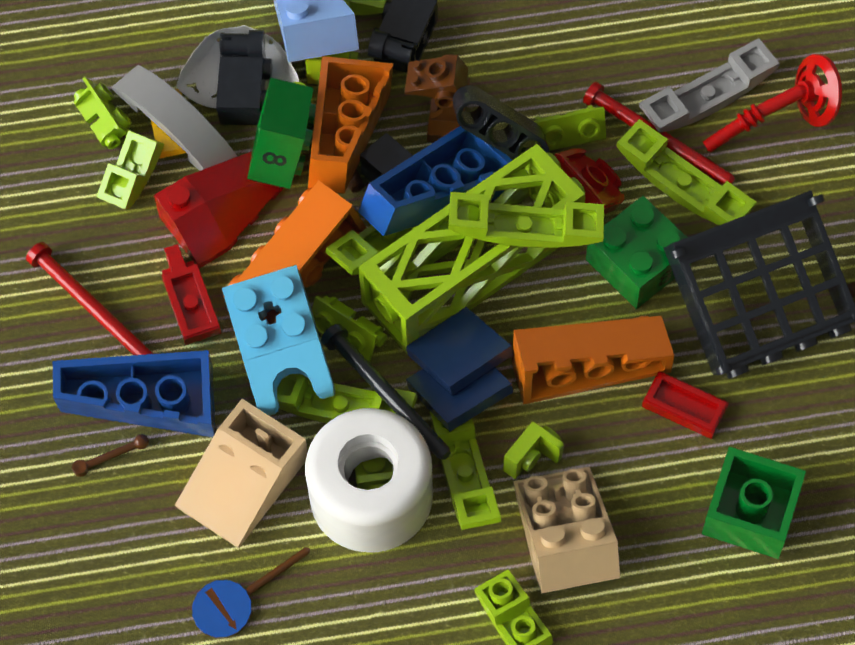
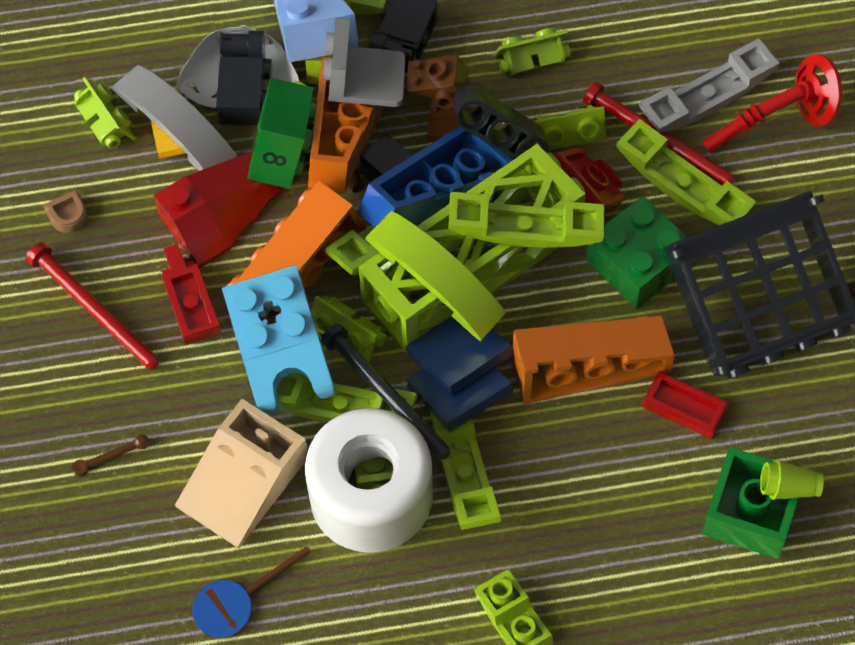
blue wedge [52,350,216,438] -> none
slope [97,130,164,210] -> none
lime bracket [503,421,564,479] -> none
tan slope [513,466,620,594] -> none
none -> medium nougat tile [43,189,87,233]
none -> light grey bracket [323,18,405,107]
none -> lime slope [365,211,506,341]
none -> lime hinge [494,27,571,76]
none -> lime cone [760,459,824,500]

